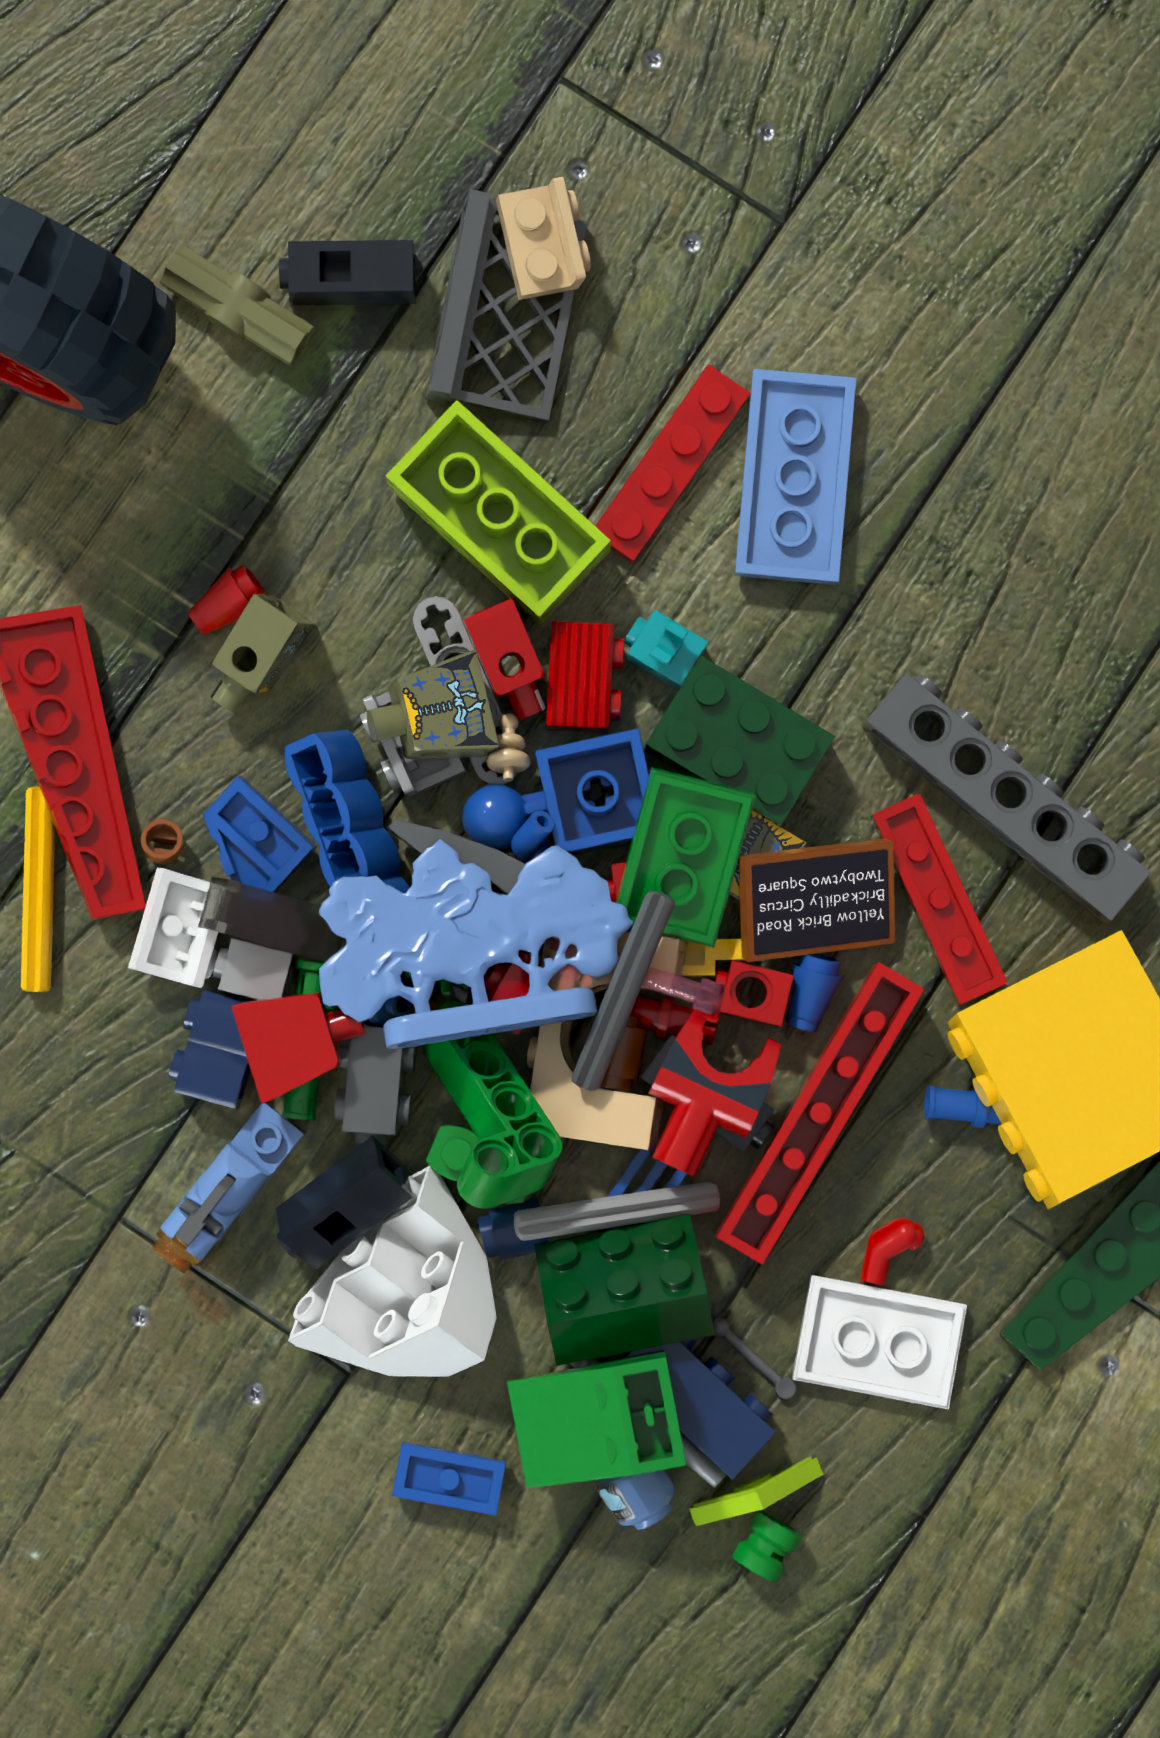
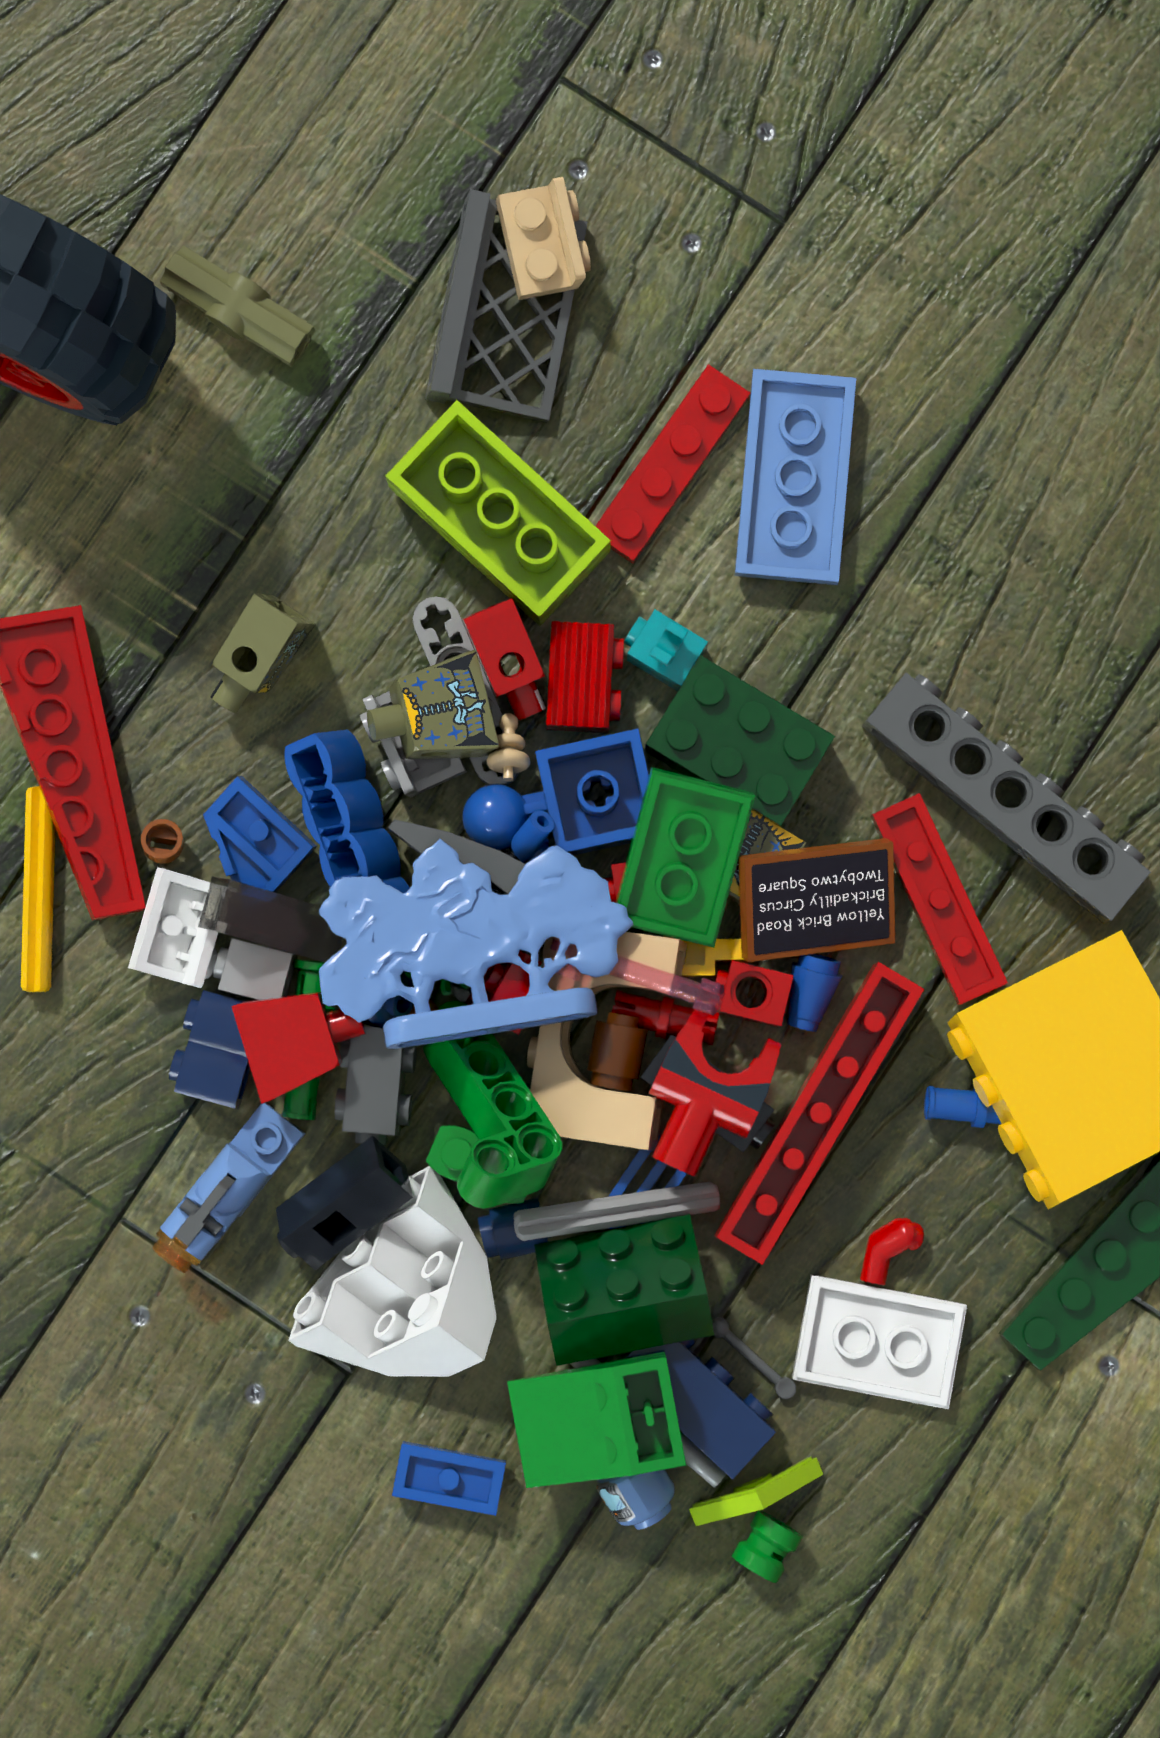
red cone [187,564,267,636] -> none
black brick [279,240,416,306] -> none
dark grey axle [571,890,675,1091] -> none

